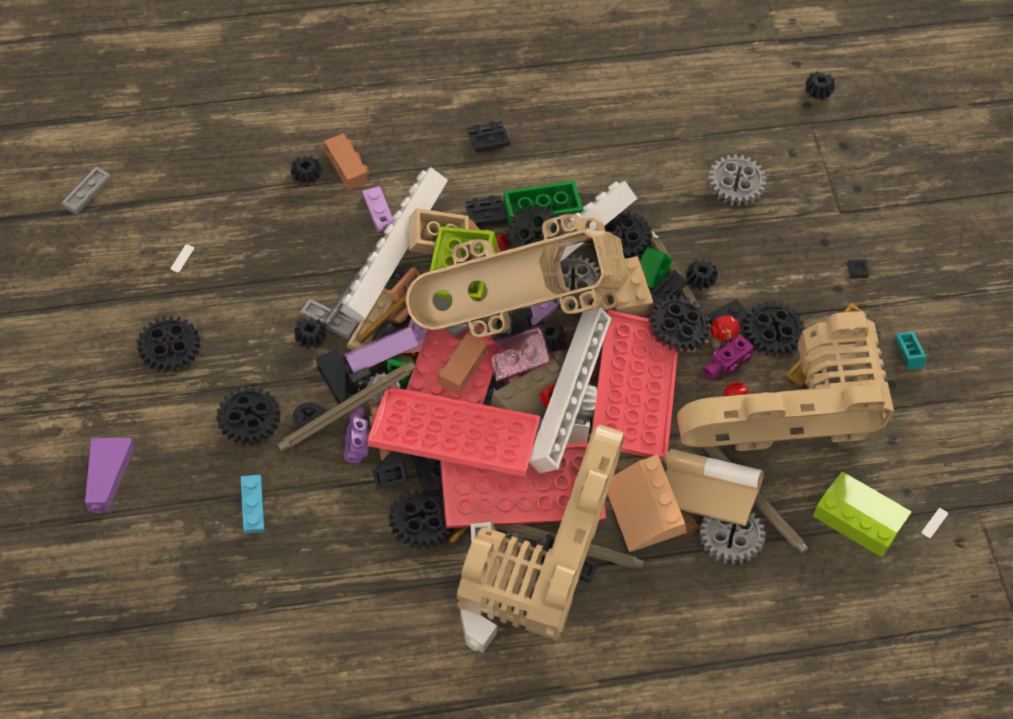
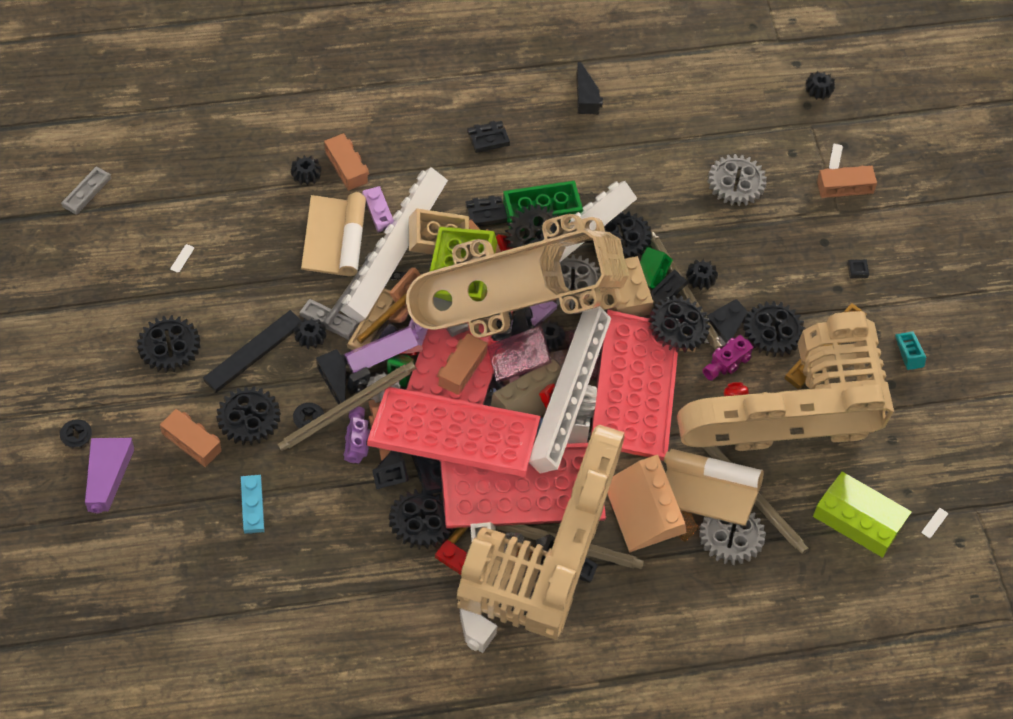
red head [710,315,740,342] -> none
none -> black gear [60,419,92,449]
none -> nougat brick [160,409,221,467]
none -> black tile [203,310,303,393]
none -> tan door [301,192,366,276]
none -> red plate [435,540,468,575]
none -> black slope [577,62,603,115]
none -> nougat brick [817,166,877,198]
none -> white sticker [829,144,843,169]

